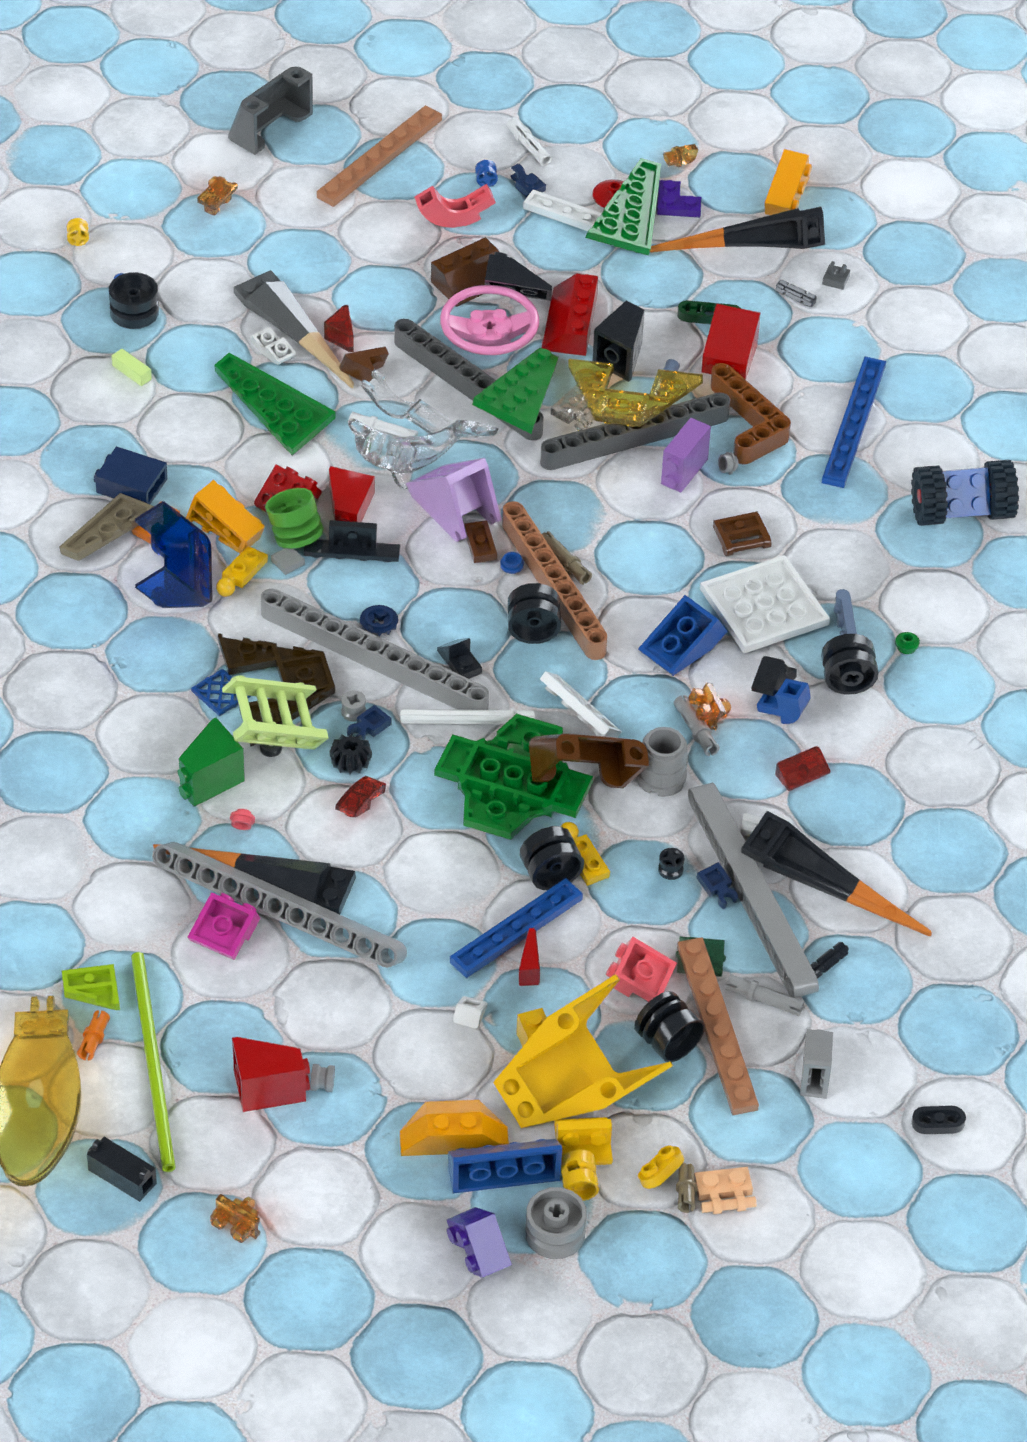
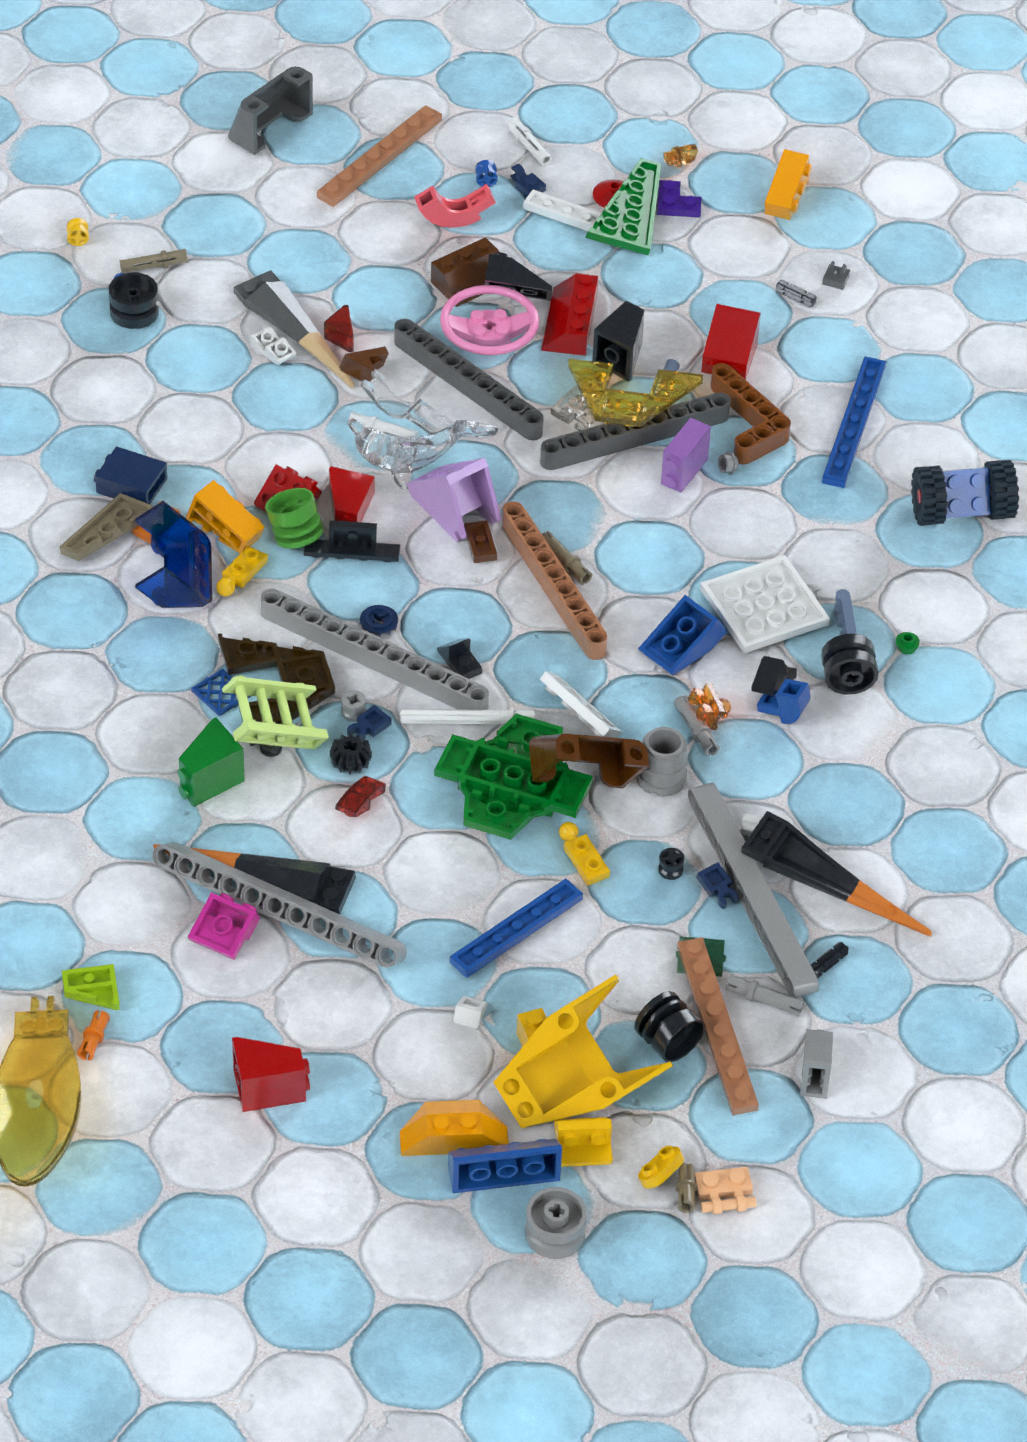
black brick [87,1136,157,1202] -> none
yellowish green piece [112,349,152,386] -> none
lime piece [131,952,176,1172] -> none
clear orange hips [197,176,238,215] -> none
clear orange hips [210,1194,260,1243] -> none
green wing [215,353,336,456] -> none
coral plate [230,809,255,830] -> none
light grey tile [271,548,305,575] -> none
light grey wheel [310,1064,335,1092] -> none
brick [446,1207,512,1278] -> none
green wing [472,348,559,434] -> none
blue plate [500,552,524,574] -> none
black wheel [507,583,561,644] -> none
red slope [519,928,540,986] -> none
black wheel [520,826,584,890] -> none
yellow wheel [561,1150,599,1201] -> none
coral plate [606,937,677,1002] -> none
black plate [650,207,825,252] -> none
dark green beam [677,300,740,324] -> none
reddish brown plate [713,511,772,557] -> none
clear red slope [775,746,831,791] -> none
black plate [911,1105,966,1134] -> none
none -> dark tan pin [119,249,188,274]

